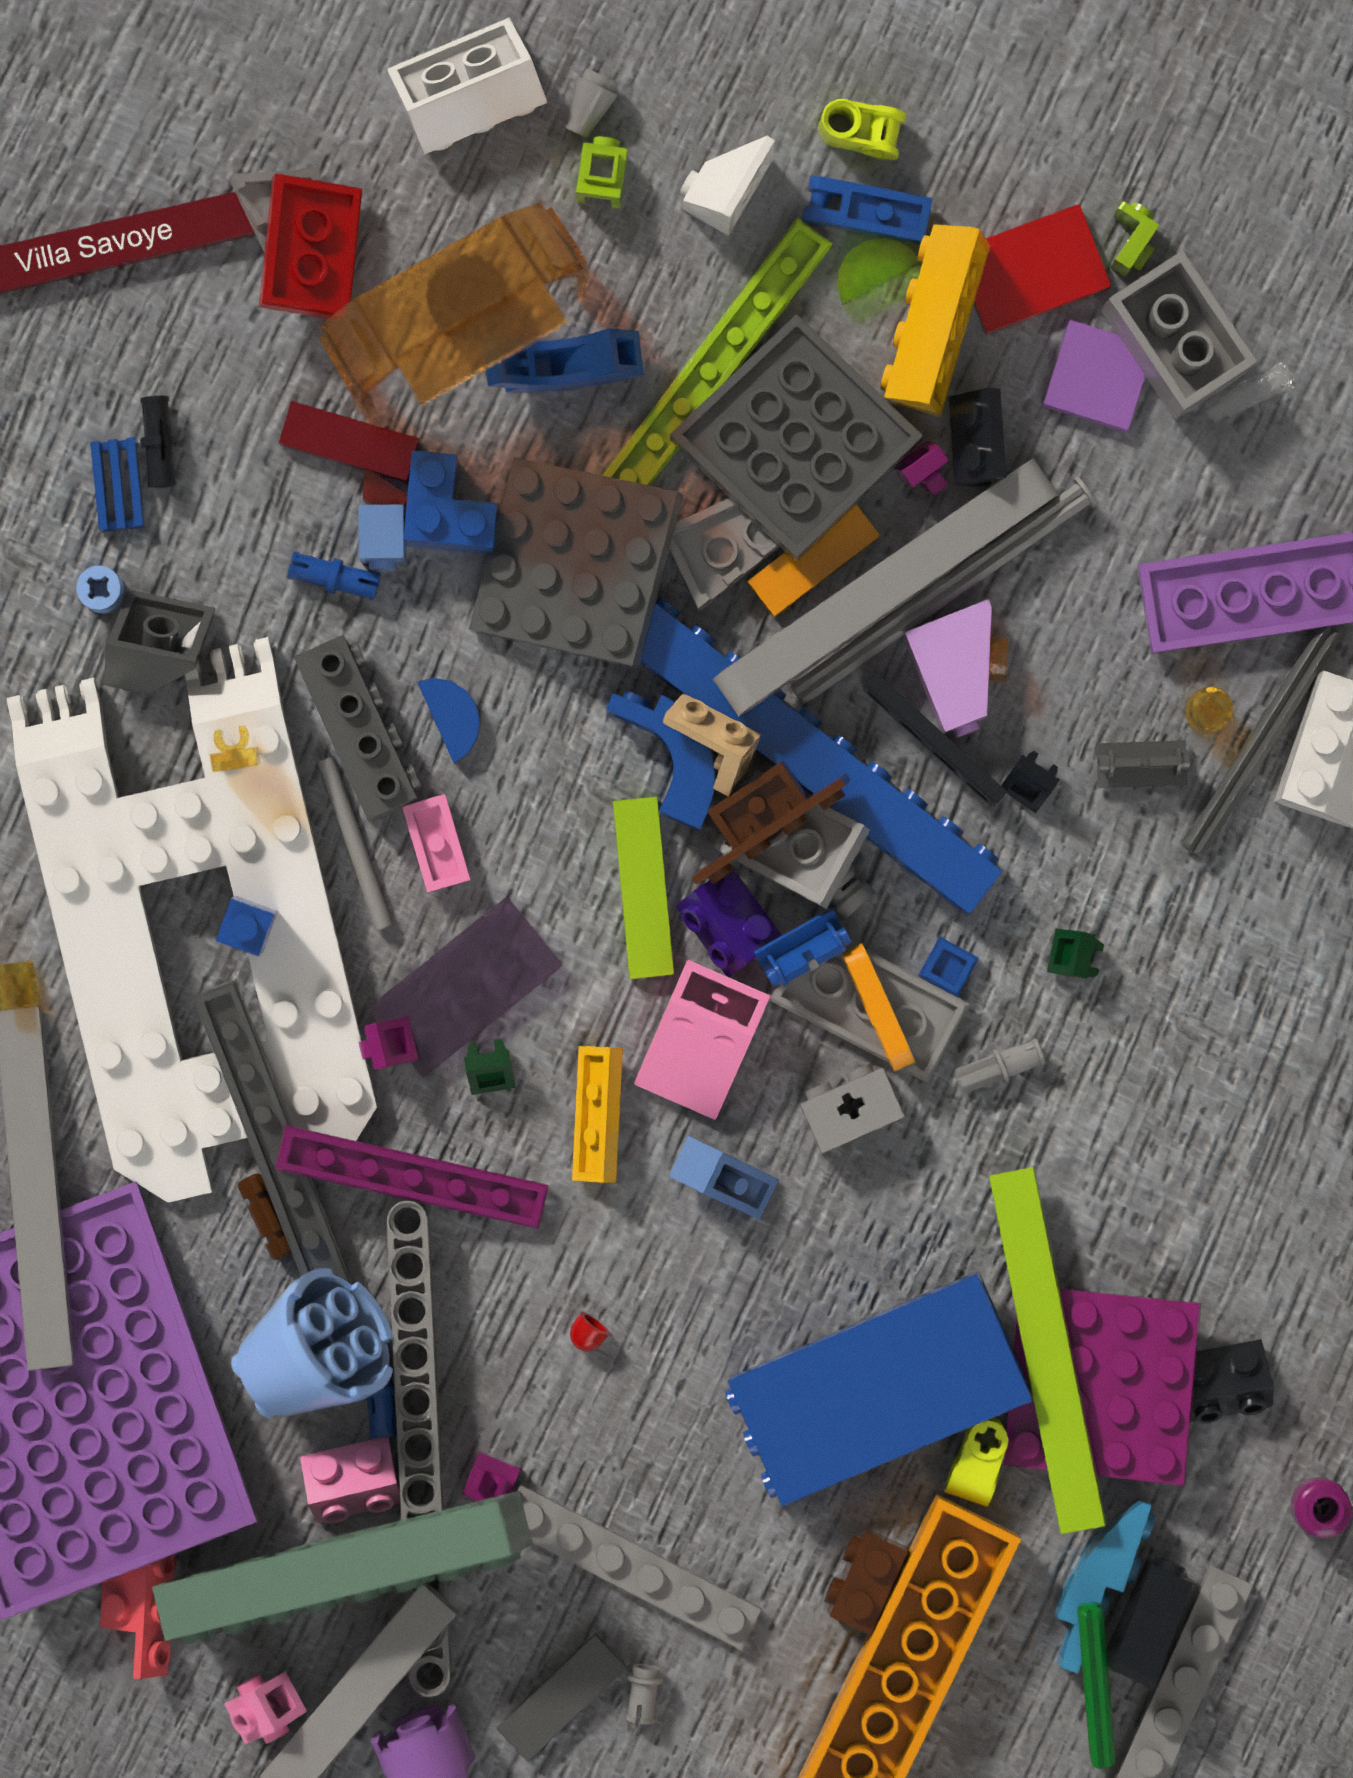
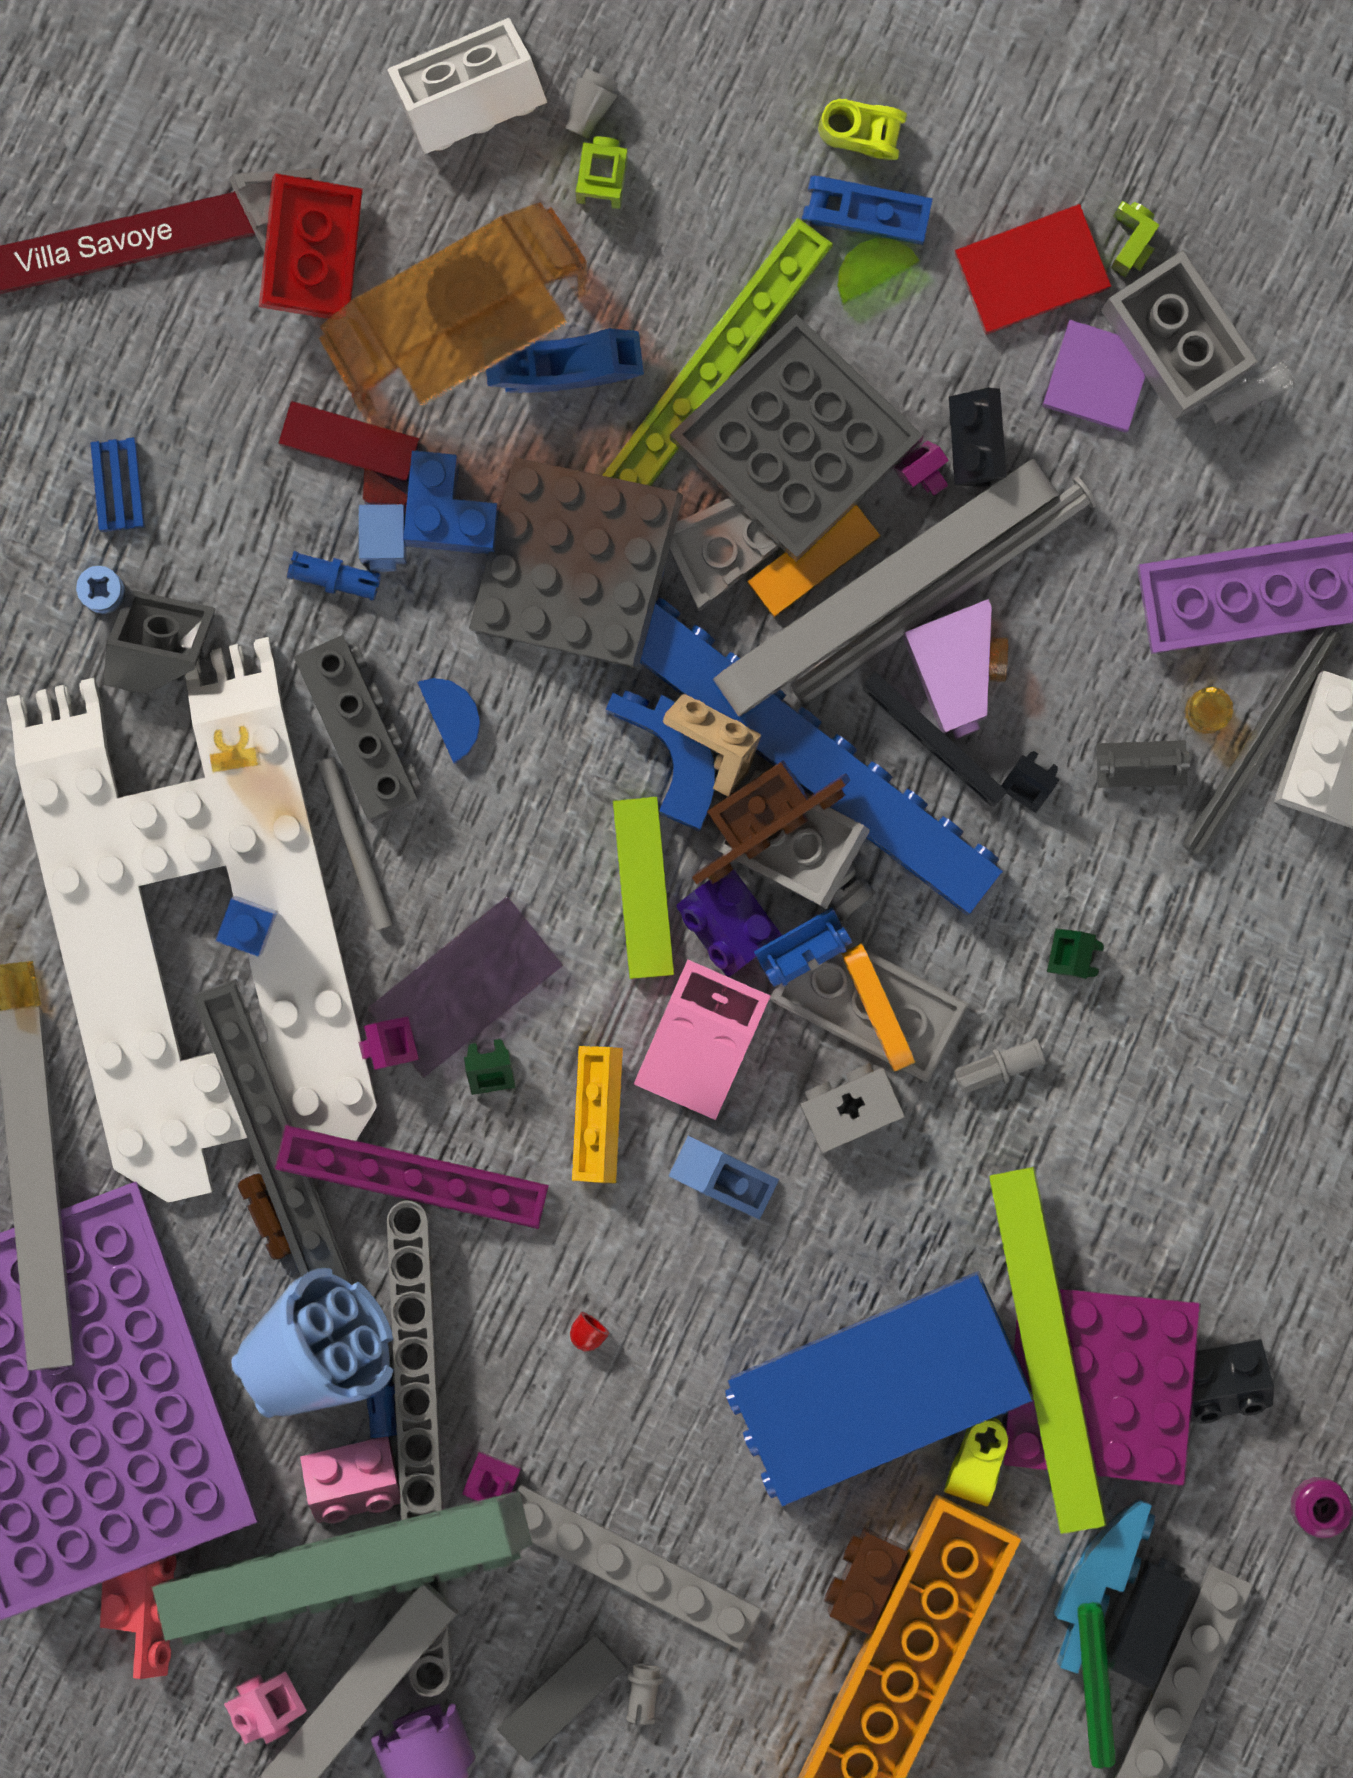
black pin [140,396,176,488] -> none
bright pink plate [402,794,471,893] -> none
white slope [680,136,775,236] -> none
yellow slope [881,225,990,417] -> none
blue tile [918,937,979,997] -> none

